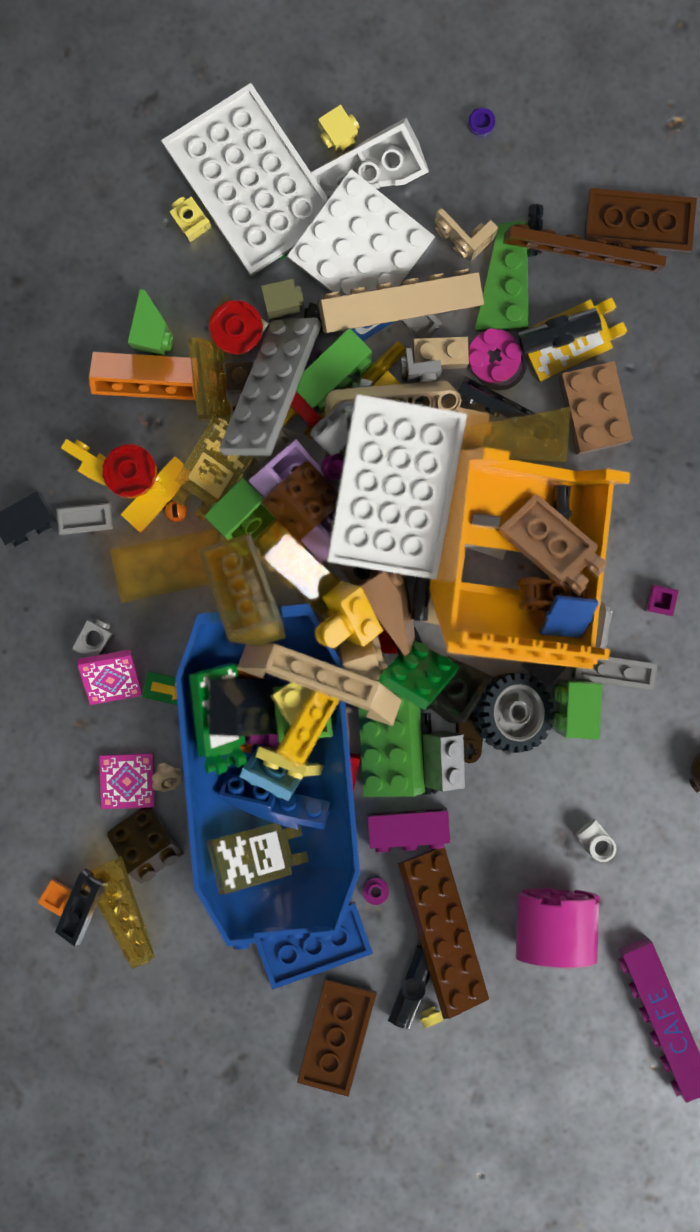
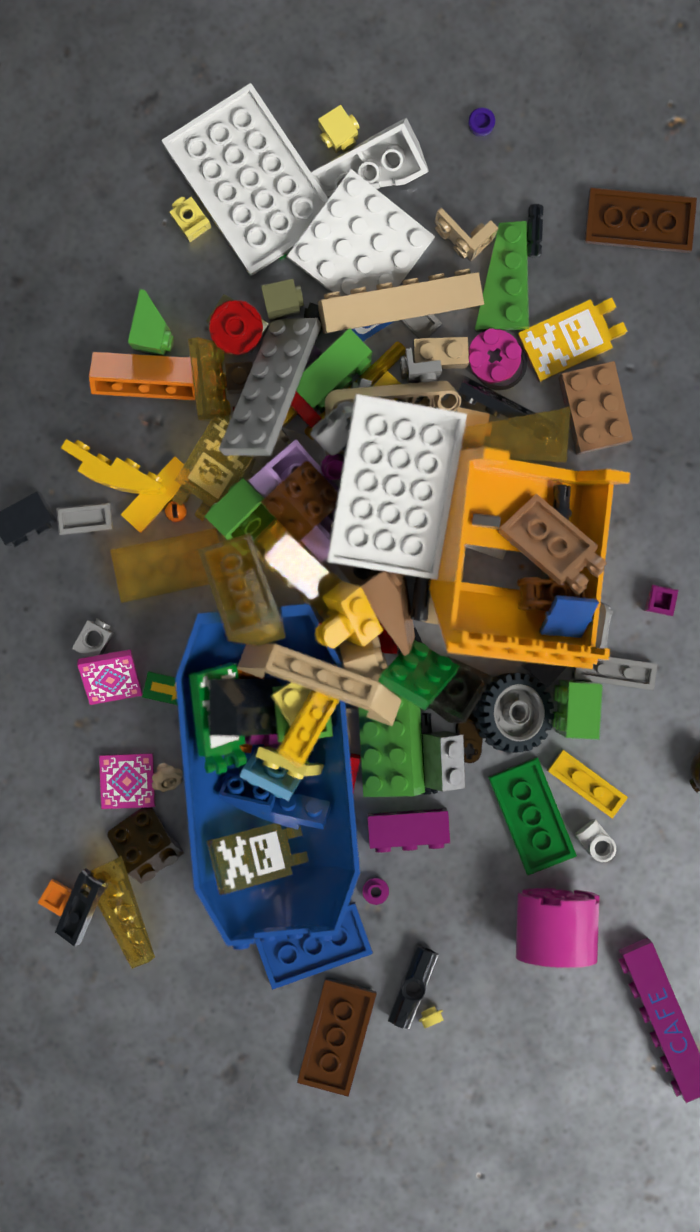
red tile [102,444,157,498] -> none
reddish brown plate [398,847,490,1019] -> none
reddish brown plate [503,224,667,273] -> none
black piece [518,308,602,355] -> none
none -> green tile [488,757,577,876]
none -> yellow plate [547,749,628,819]

